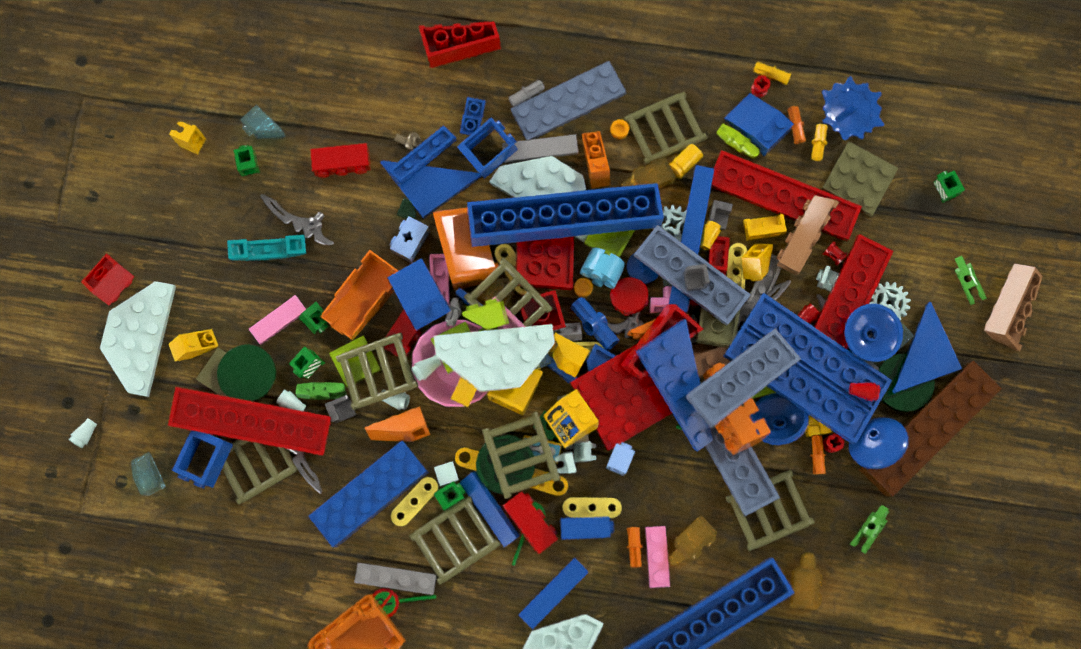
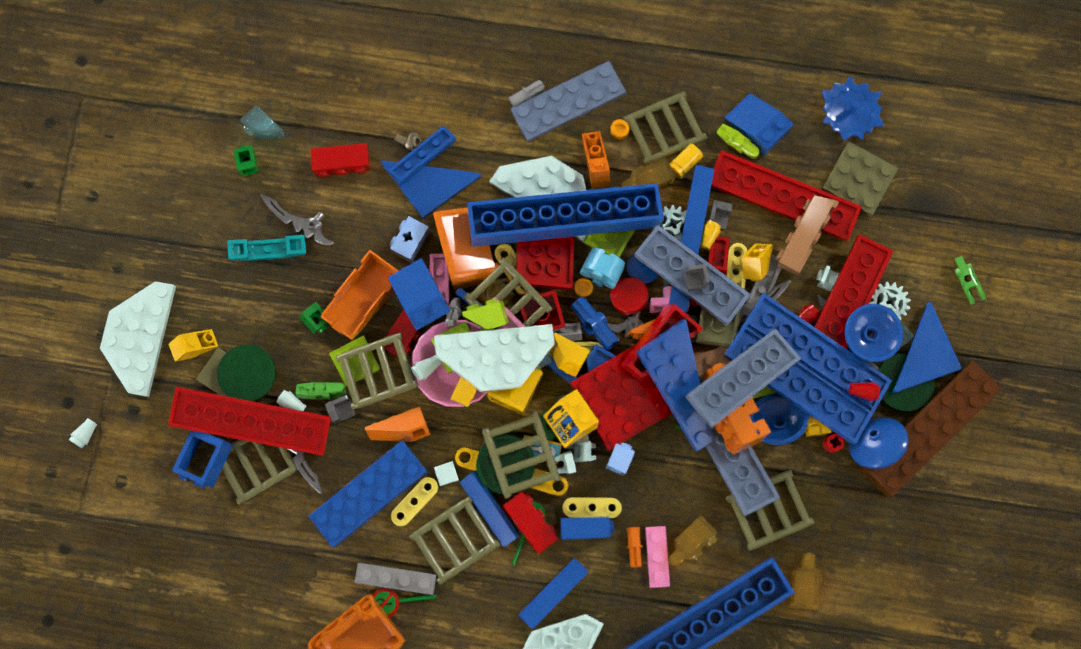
red slope [81,253,135,305] -> none
clear light blue slope [131,452,166,496] -> none
yellow hinge [169,122,206,155] -> none
bright pink tile [249,295,306,345] -> none
green brick [289,346,325,379] -> none
light aqua cone [381,389,410,410] -> none
clear green tile [397,198,416,220] -> none
red wedge [419,22,501,68] -> none
green brick [434,481,466,511] -> none
blue window [457,118,518,179] -> none
blue slope [460,97,486,135] -> none
light grey tile [502,134,578,163] -> none
yellow hinge [743,214,787,241] -> none
red bush [751,75,771,98] -> none
yellow axle [753,62,791,85] -> none
orange axle [788,106,806,144] -> none
orange axle [810,435,826,474] -> none
yellow axle [811,124,828,161] -> none
red bush [823,241,848,266] -> none
bright green hinge [850,505,889,554] -> none
green brick [933,170,965,203] -> none
wedge [984,264,1043,352] -> none

